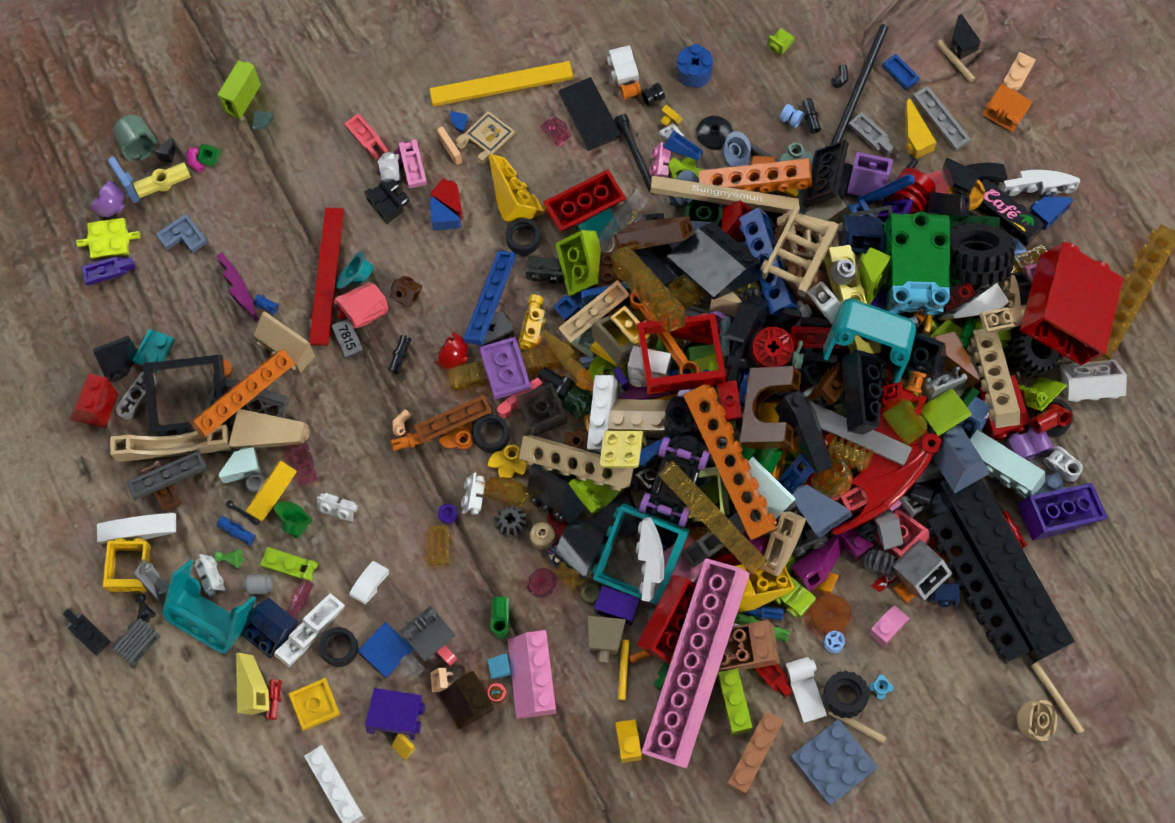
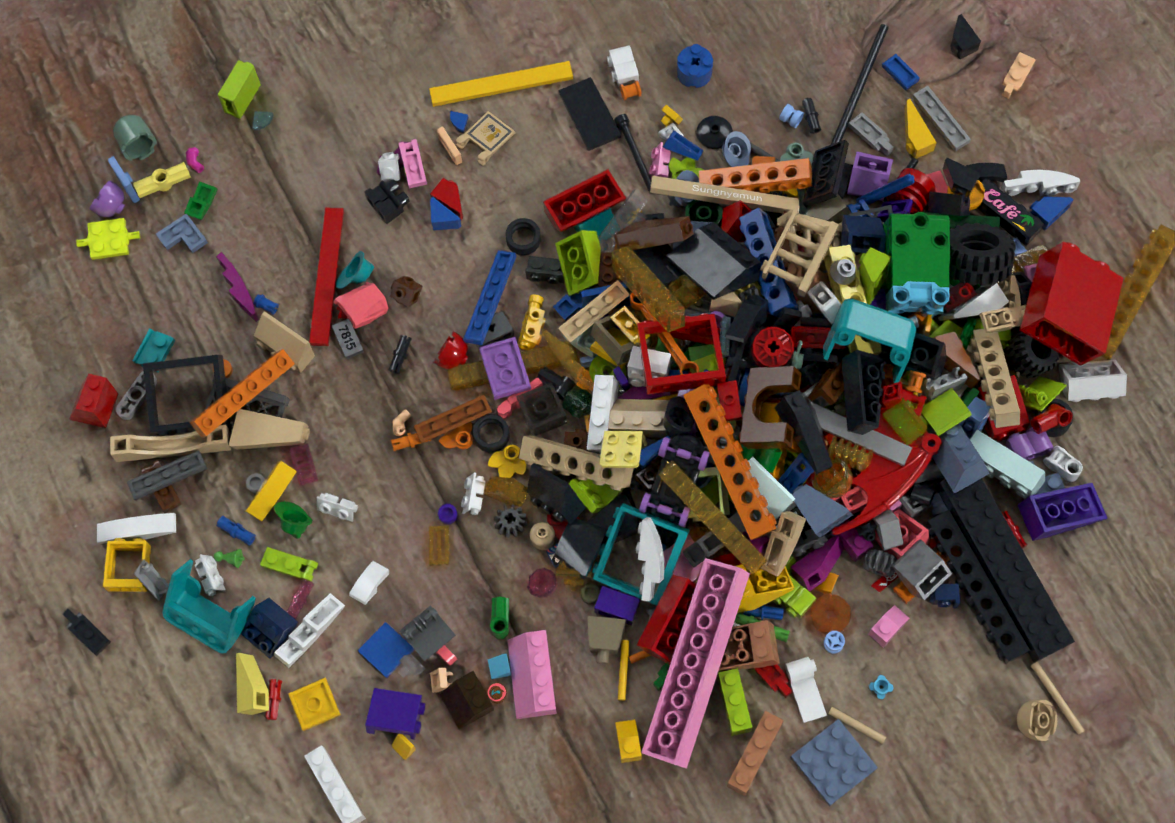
dark purple hinge [81,256,136,286] -> none
black slope [92,335,138,382] -> none
dark grey brick [112,618,161,666] -> none
black piece [135,593,156,623] -> none
black slope [155,138,177,163] -> none
green slope [197,144,222,167] -> none
light aqua slope [219,447,261,484] -> none
black hinge [226,500,260,525] -> none
light grey brick [243,574,273,595] -> none
black tyre [319,627,358,667] -> none
coral hinge [344,113,388,160] -> none
yellow wedge [489,154,544,222] -> none
clear pink bracket [540,115,571,146] -> none
black wheel [641,82,665,106] -> none
lime bracket [767,28,795,56] -> none
black tyre [822,671,870,718] -> none
black arm [831,64,849,88] -> none
tan bar [936,39,975,83] -> none
orange hinge [982,83,1033,133] -> none
none -> green slope [184,181,218,220]

